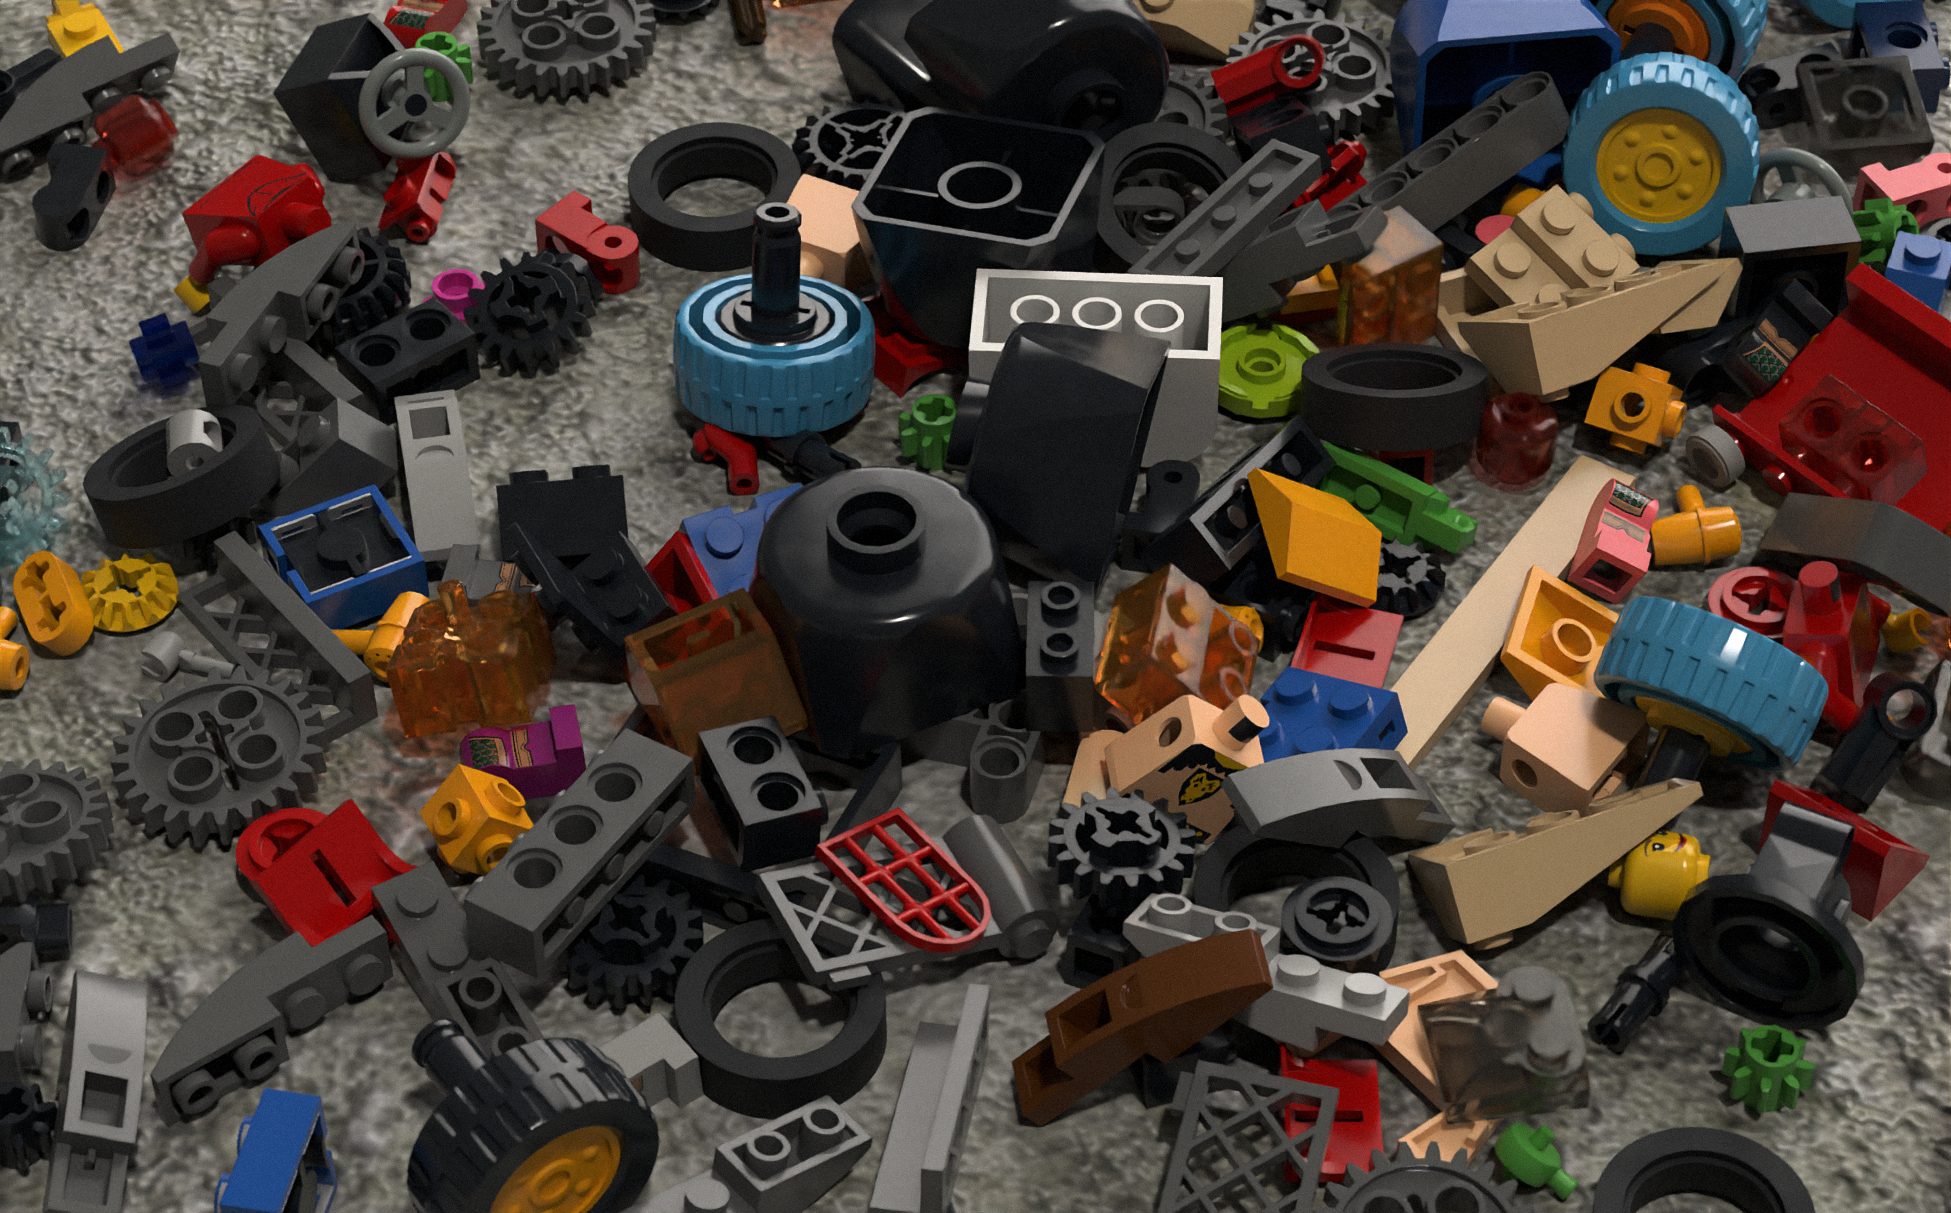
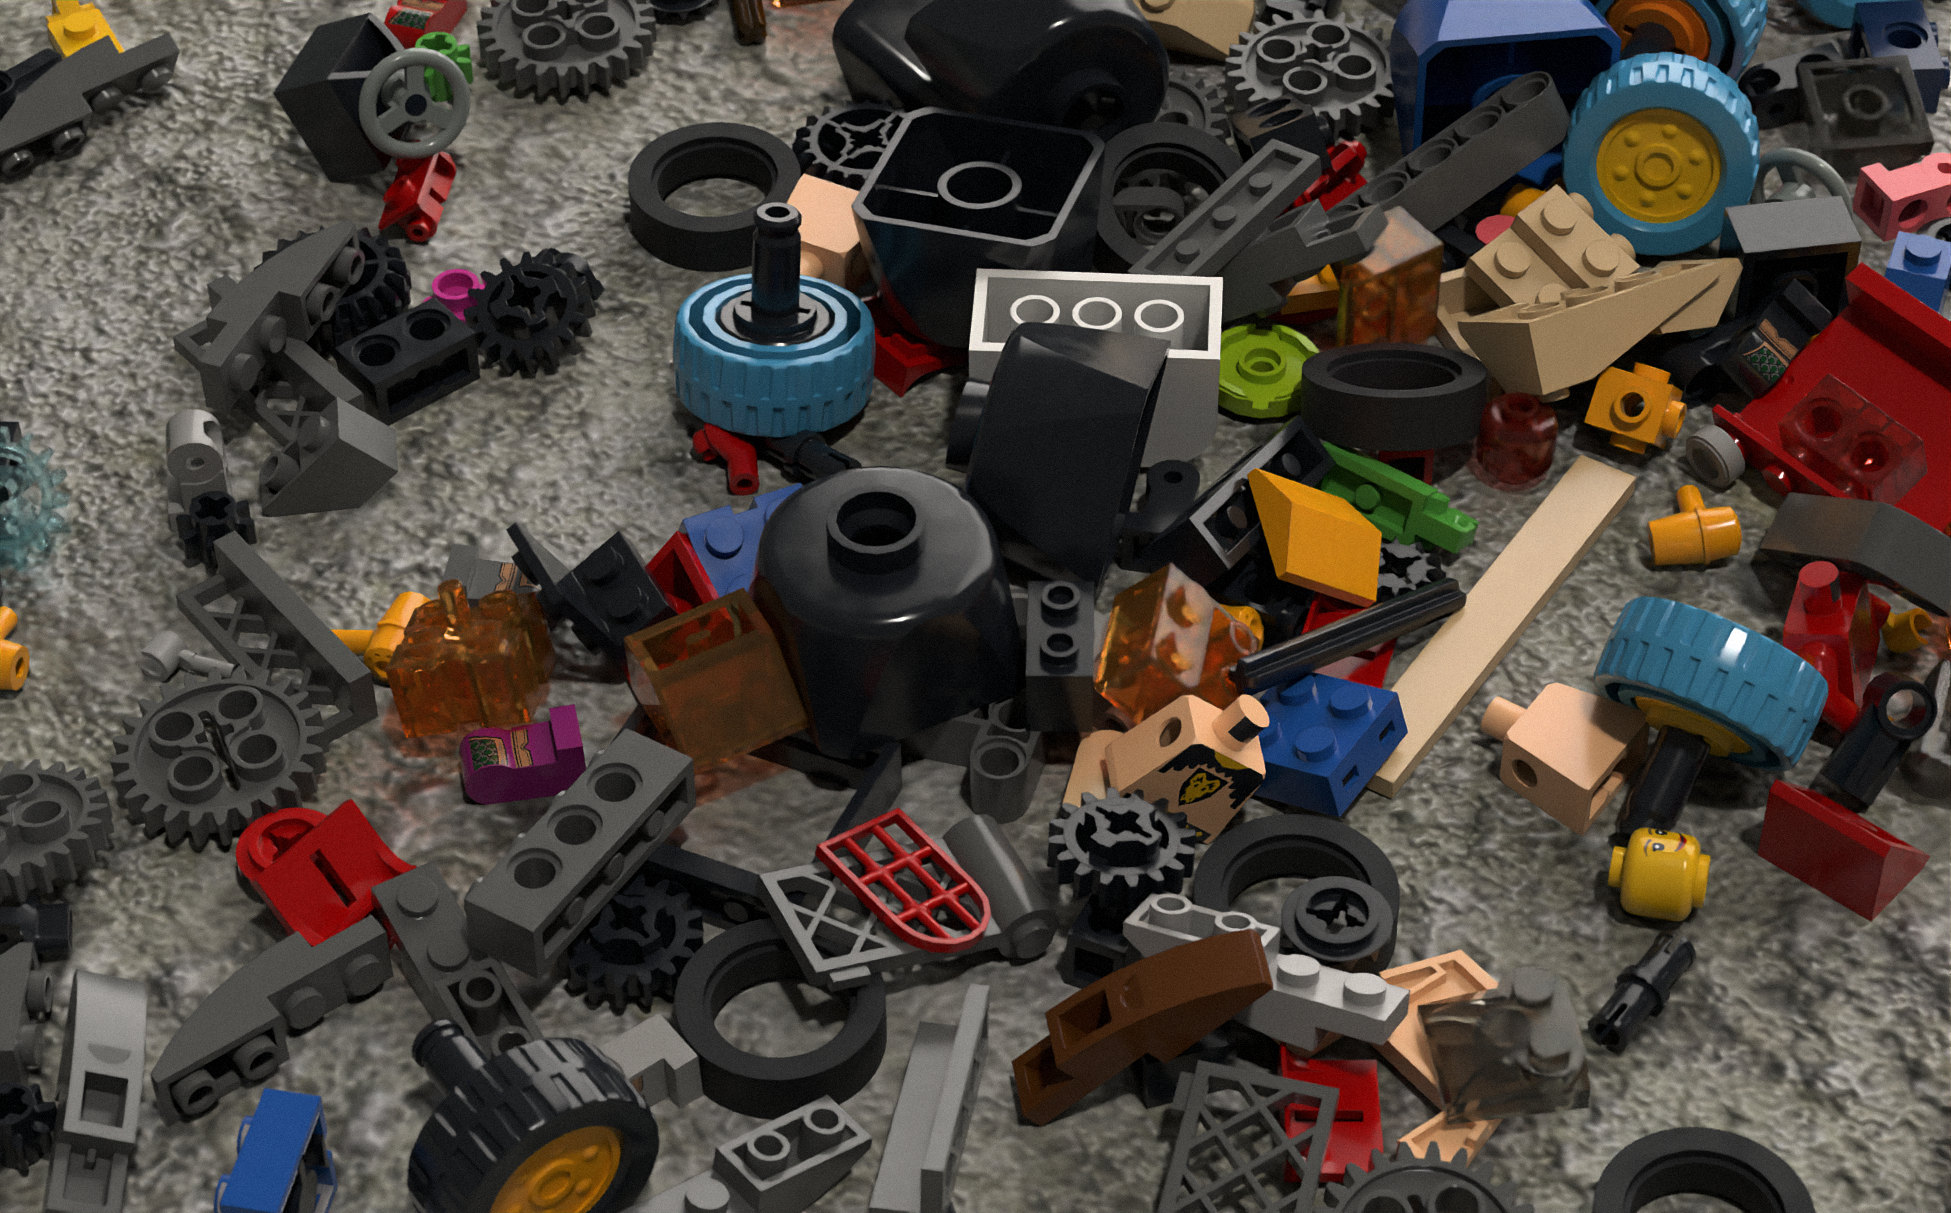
light orange beam [12,550,94,656] -> none
black leg [32,142,116,251] -> none
yellow gear [81,551,179,632] -> none
black tyre [83,404,281,549] -> none
clear red head [90,94,179,179] -> none
clear blue gear [128,313,200,390] -> none
red torso [174,155,332,313] -> none
piece [258,484,430,629] -> none
light grey slope [394,389,481,563] -> none
light orange brick [419,764,534,876] -> none
black slope [496,464,629,562] -> none
red leg [535,190,641,294] -> none
black brick [695,715,829,873] -> none
bright green gear [898,394,958,470] -> none
red piece [1211,34,1326,116] -> none
dark grey slope [1220,748,1456,849] -> none
tan wedge [1408,778,1703,950] -> none
bright green piece [1494,1122,1578,1200] -> none
light orange slope [1500,564,1620,701] -> none
coral leg [1567,478,1659,605] -> none
black piece [1671,800,1865,1030] -> none
red gear [1707,567,1797,642] -> none
bright green gear [1722,1024,1815,1113] -> none
bright green gear [1853,197,1919,272] -> none
none -> black axle [1228,577,1467,696]

